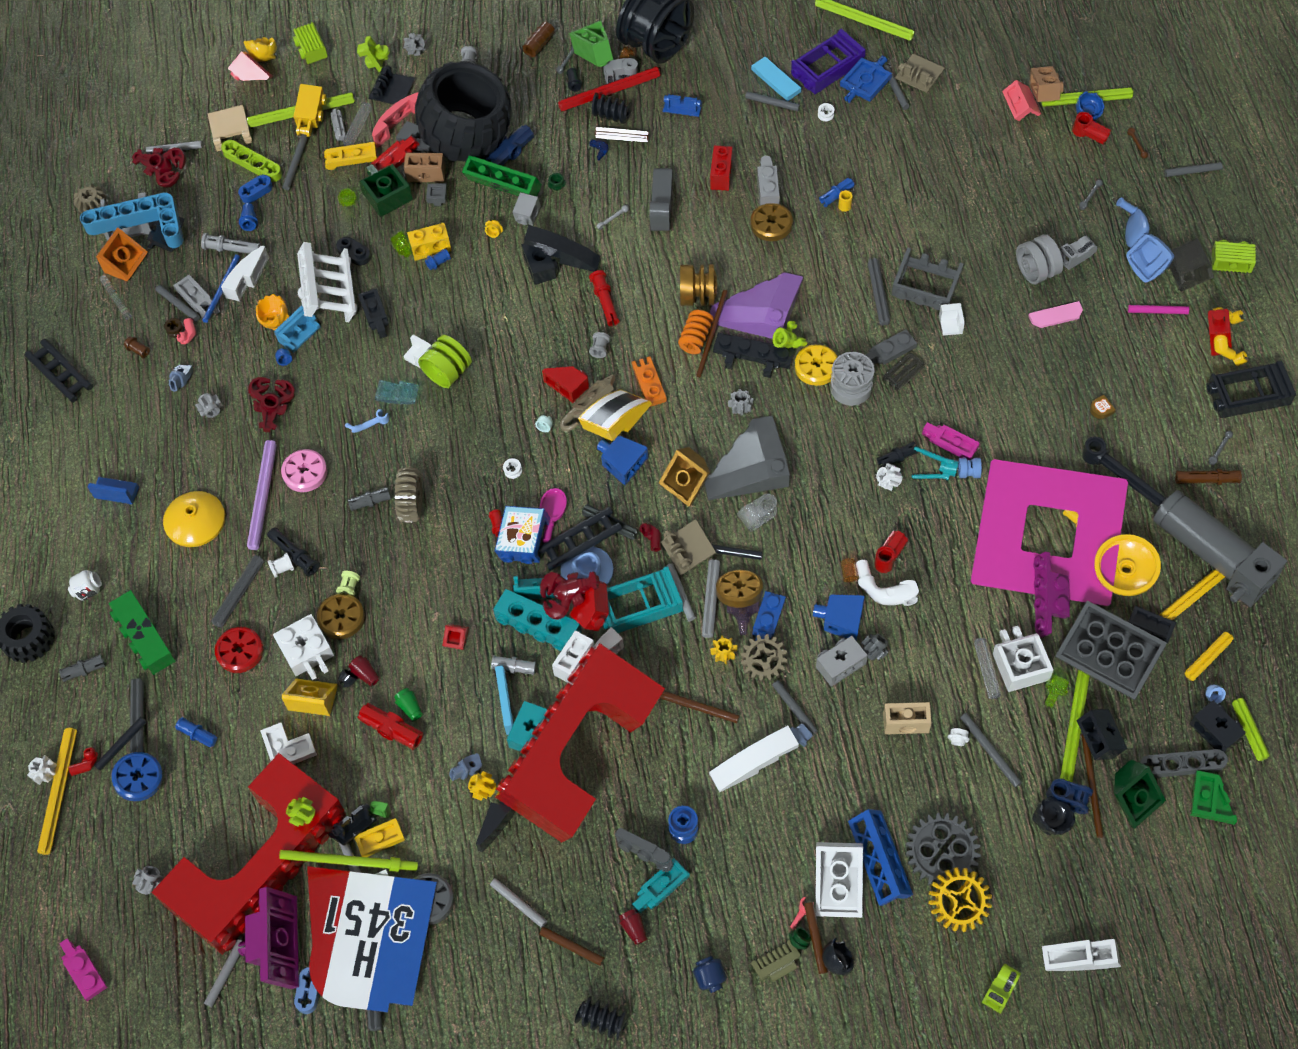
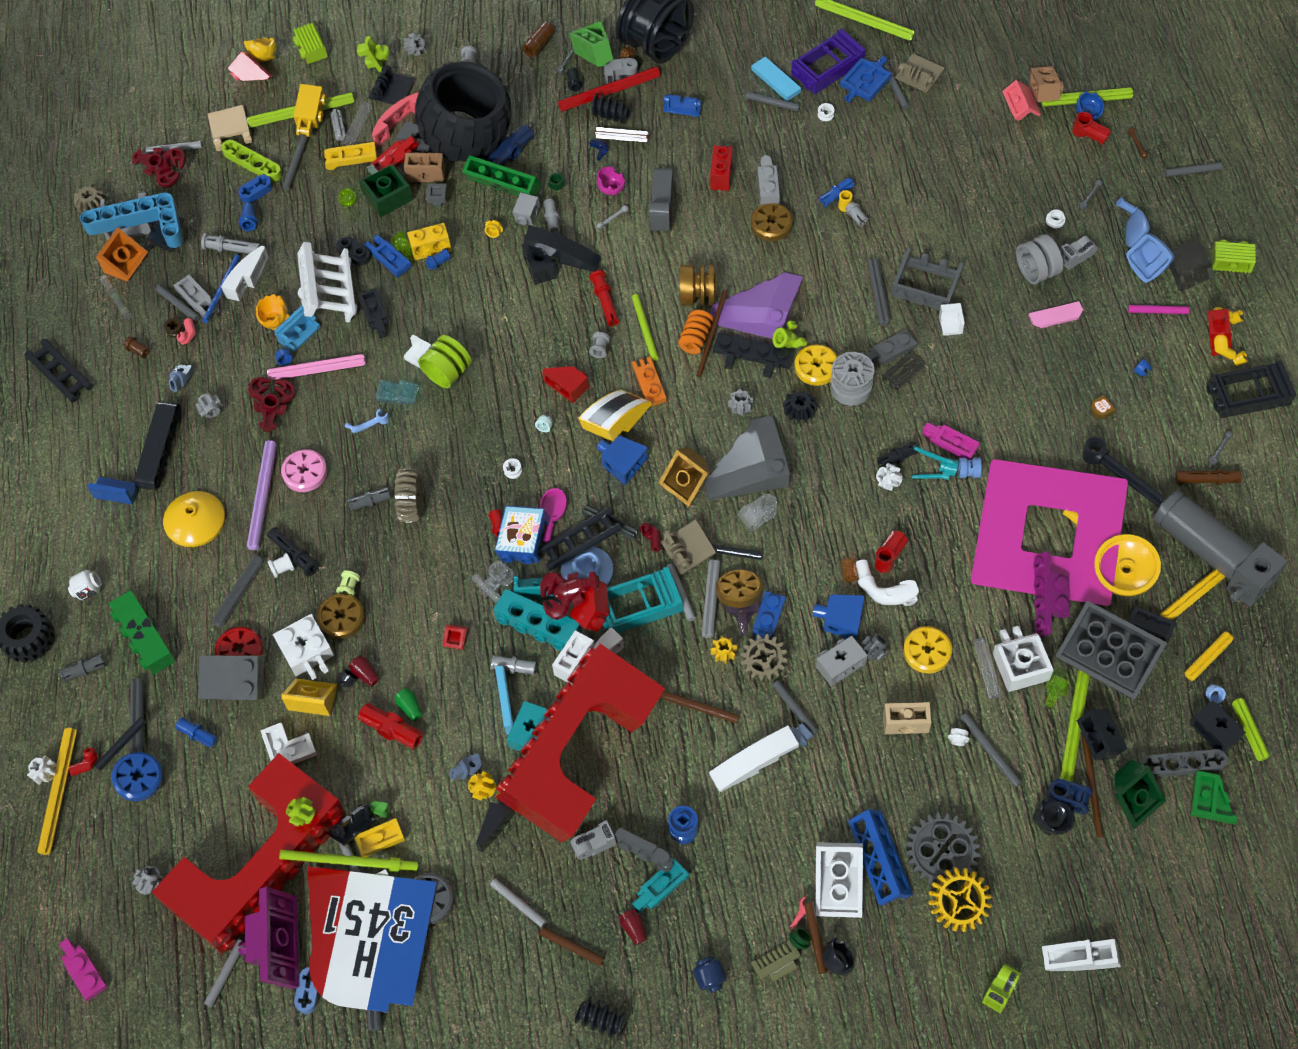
dark tan plate [560,374,615,431] -> none
none -> black beam [134,401,181,490]
none -> dark grey slope [198,655,264,700]
none -> bright pink axle [267,354,365,380]
none -> blue hinge [364,235,412,278]
none -> clear piece [472,561,515,604]
none -> light grey pin [543,199,560,234]
none -> light grey leg [570,820,616,860]
none -> dark pink hair [597,167,626,196]
none -> lime bar [631,294,659,361]
none -> black gear [783,388,817,423]
none -> light grey pin [845,202,868,227]
none -> yellow wheel [903,626,952,674]
none -> white plate [1046,210,1066,228]
none -> blue hinge [1133,358,1151,376]

